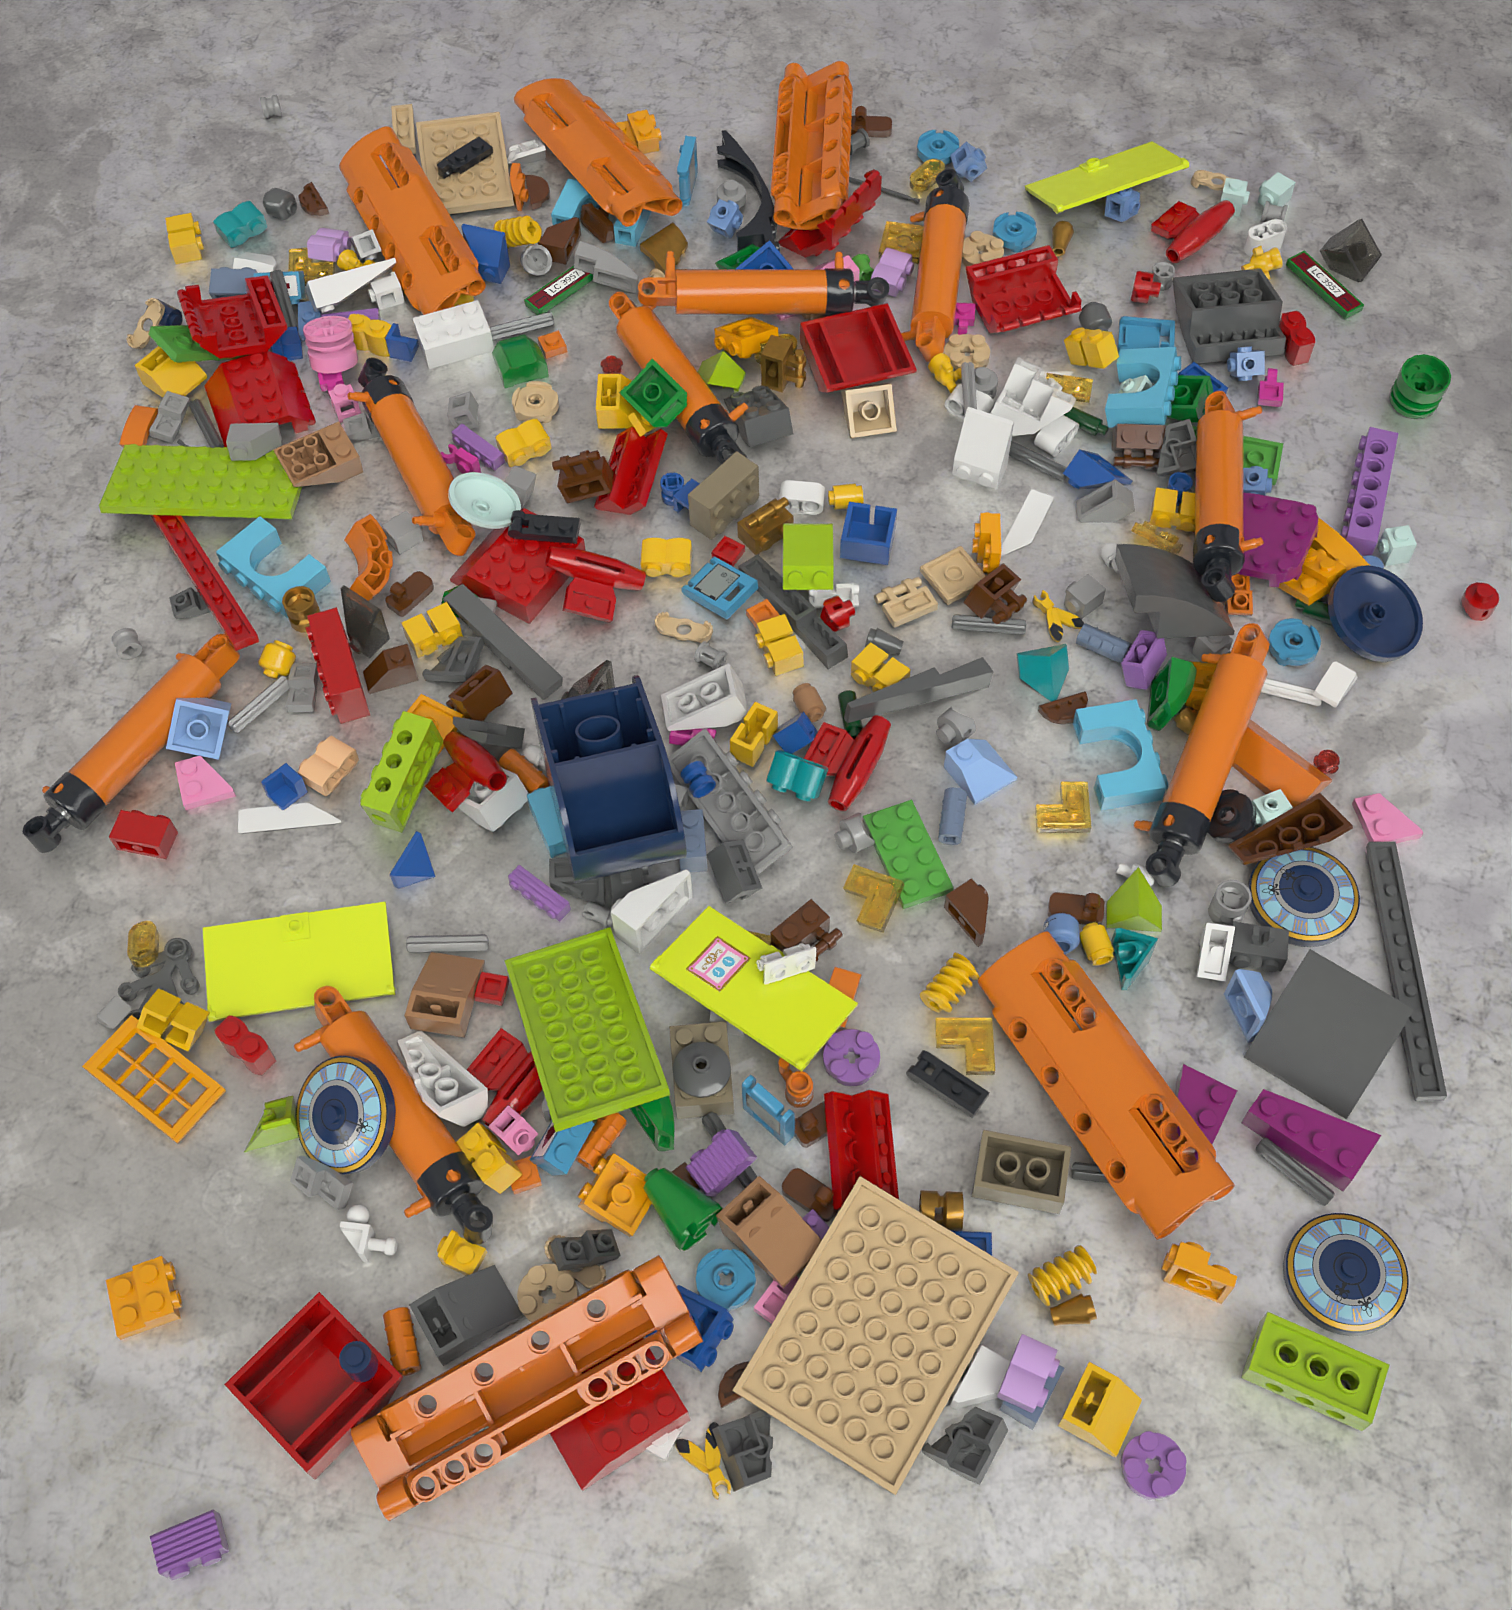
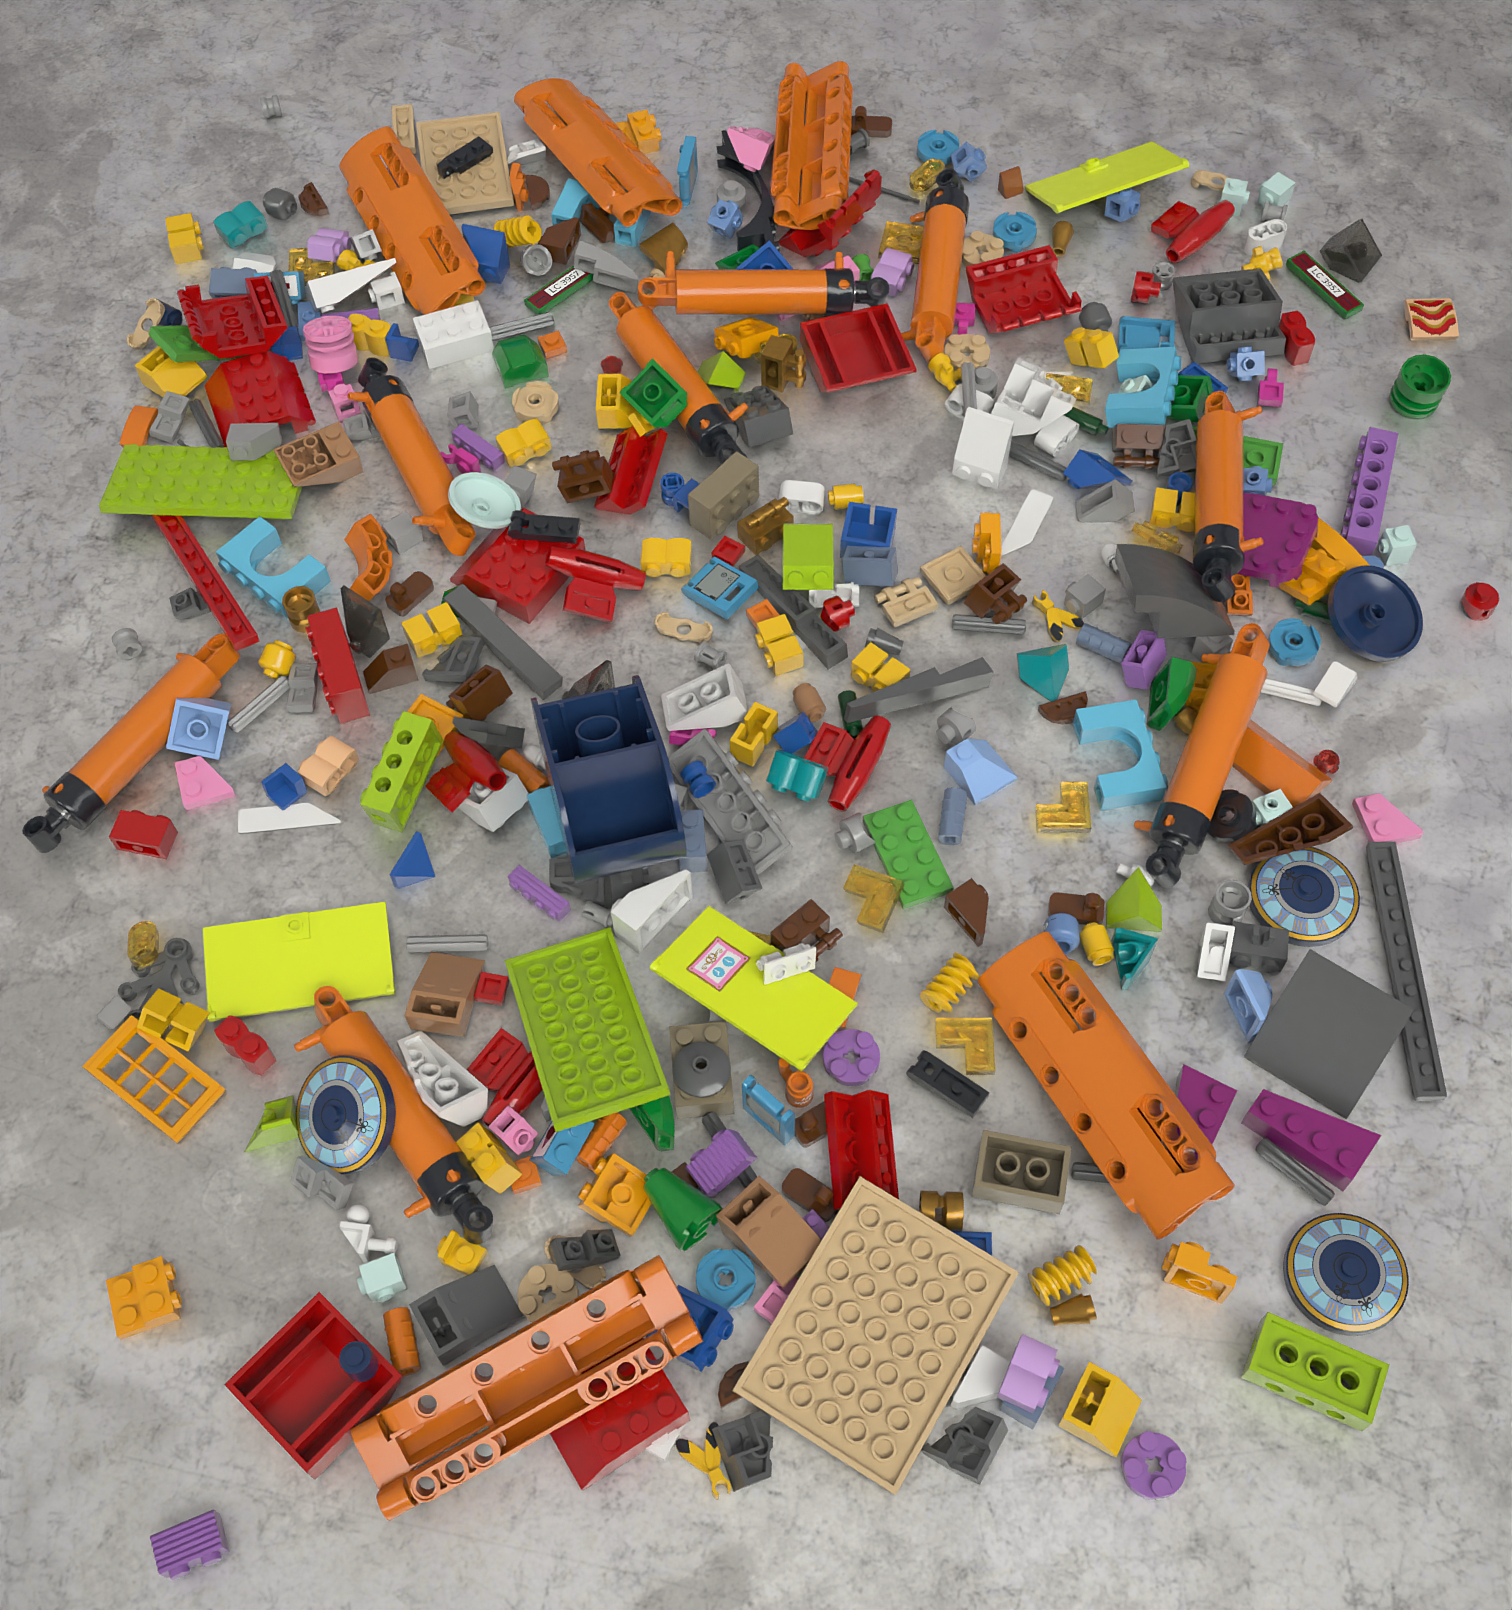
tan slope [841,383,897,438] -> none
none -> light aqua brick [357,1253,407,1302]
none -> bright pink wedge [727,126,775,172]
none -> sand blue brick [842,546,898,587]
none -> dark orange slope [998,166,1024,199]
none -> slope [1404,298,1459,341]

